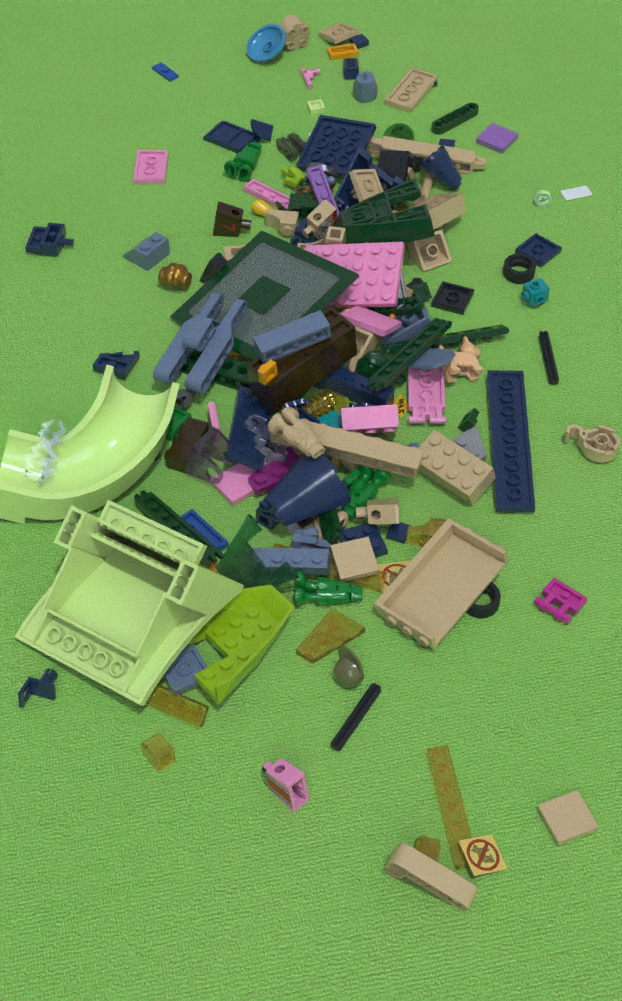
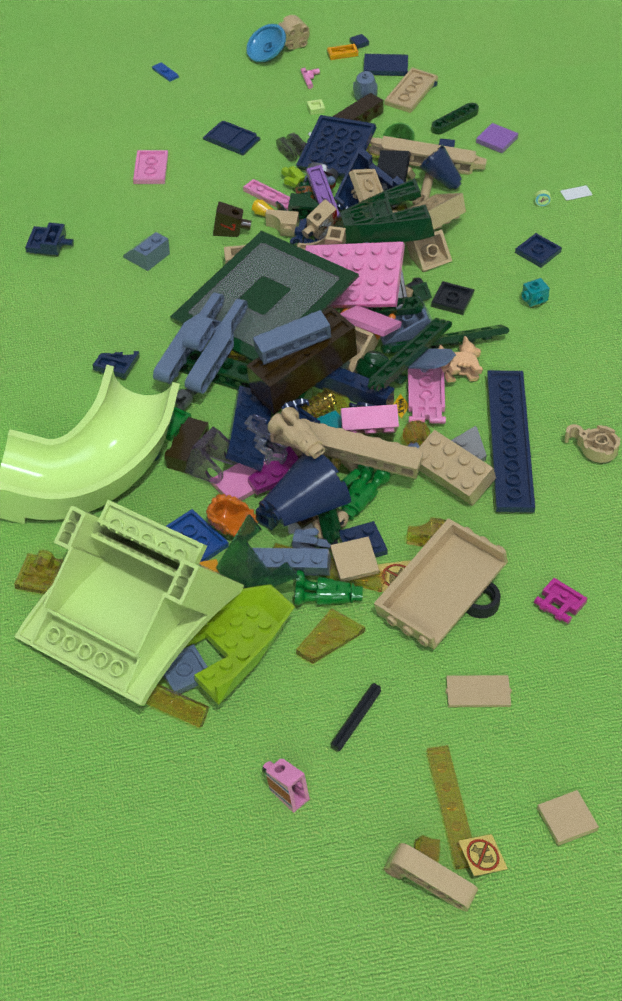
dark blue bracket [18,668,58,708] -> none
piece [22,419,67,485] -> none
dark green hinge [134,490,224,568] -> none
clear yellow panel [141,732,176,772] -> none
pearl gold hair [158,262,192,290] -> none
black slope [200,252,228,283] -> none
bright pink tile [208,402,221,441] -> none
green piece [224,142,262,182] -> none
dark blue brick [250,119,273,141] -> none
light orange plate [257,359,278,386] -> none
tan tile [318,23,358,44] -> none
olive cap [334,645,364,687] -> none
dark blue slope [343,58,359,80] -> none
tan torso [356,497,400,524] -> none
dark blue tile [386,522,411,544] -> none
black plant [409,156,423,173] -> none
dark green plate [458,408,480,432] -> none
black tyre [503,253,536,284] -> none
black axle [539,331,559,385] -> none
none -> clear yellow plate [14,550,64,594]
none -> orange piece [206,494,258,538]
none -> dark brown brick [332,93,384,122]
none -> dark blue tile [364,54,408,76]
none -> clear yellow piece [403,420,430,446]
none -> tan piece [445,675,512,707]

